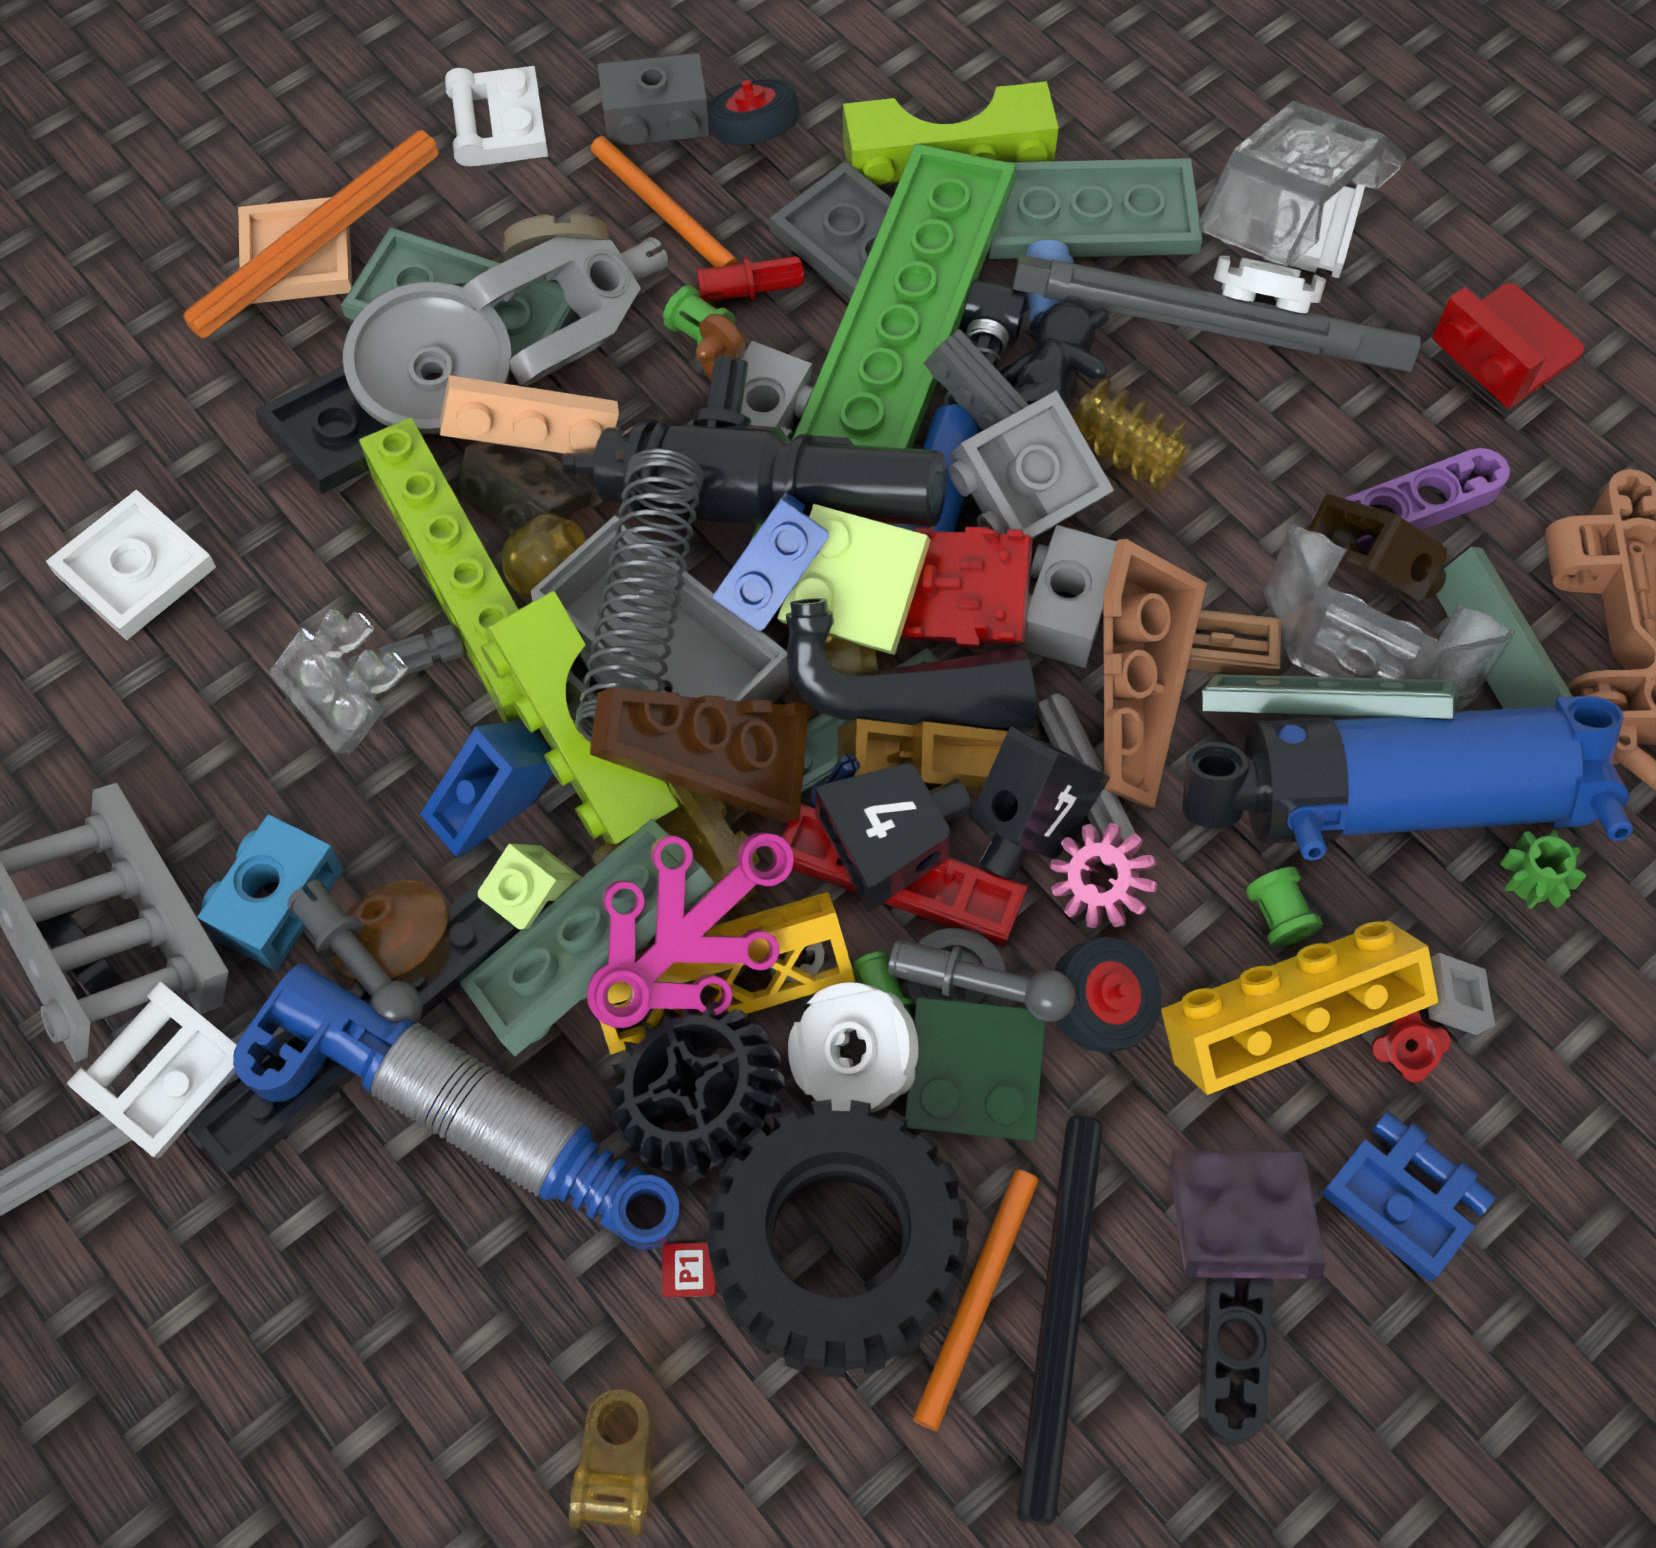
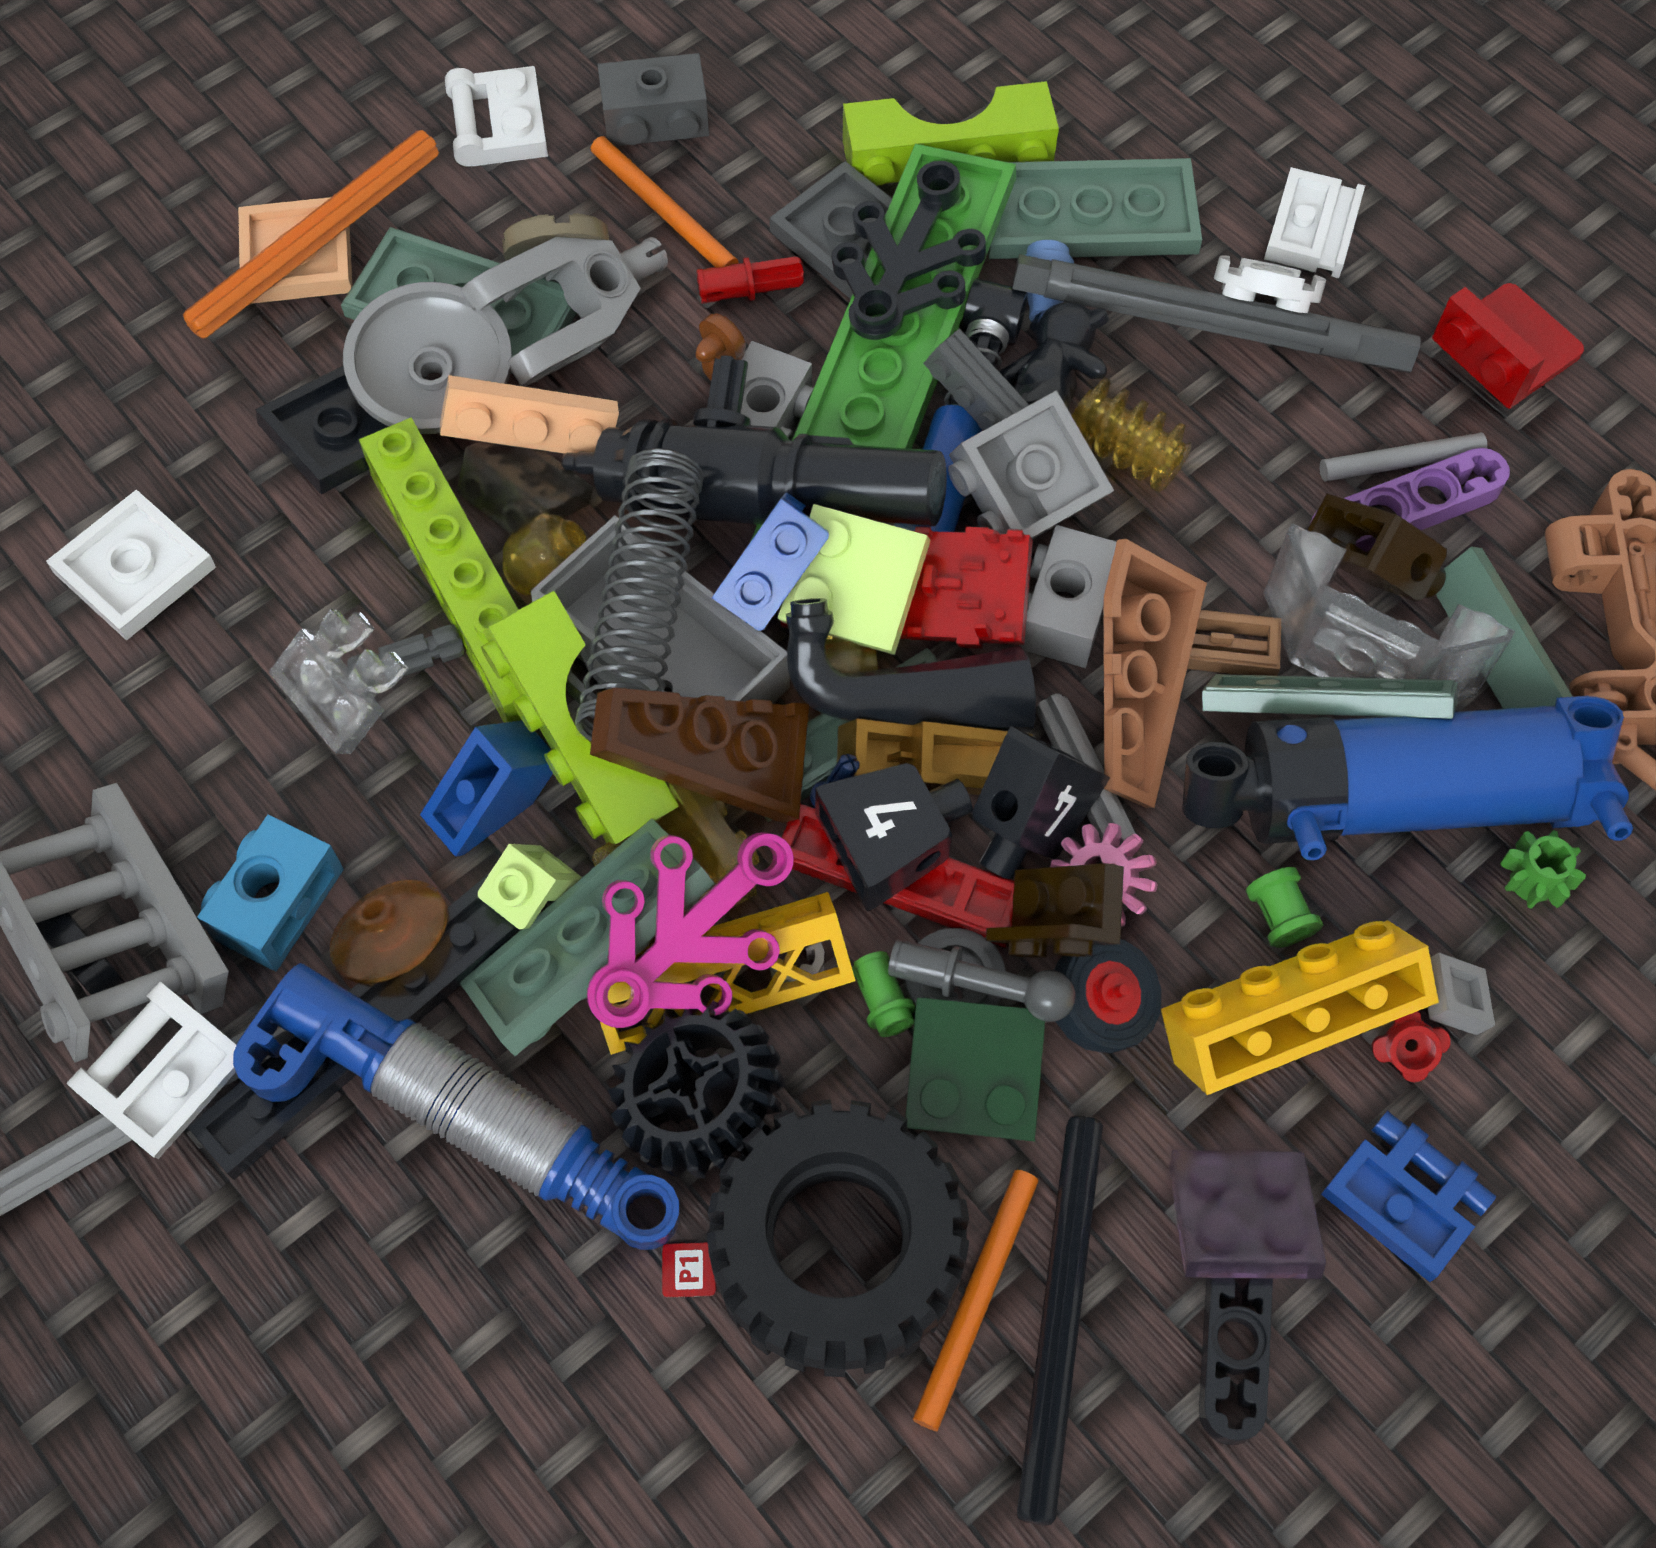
dark grey pin [287,880,423,1023] -> none
clear yellow piece [569,1389,654,1537] -> none
bright green bush [663,285,735,345] -> none
black wheel [707,78,800,145] -> none
white plate [788,982,918,1113] -> none
clear slope [1198,101,1406,267] -> none
none -> black plant [831,161,986,340]
none -> dark brown bracket [986,863,1124,958]
none -> light grey bar [1320,432,1487,482]

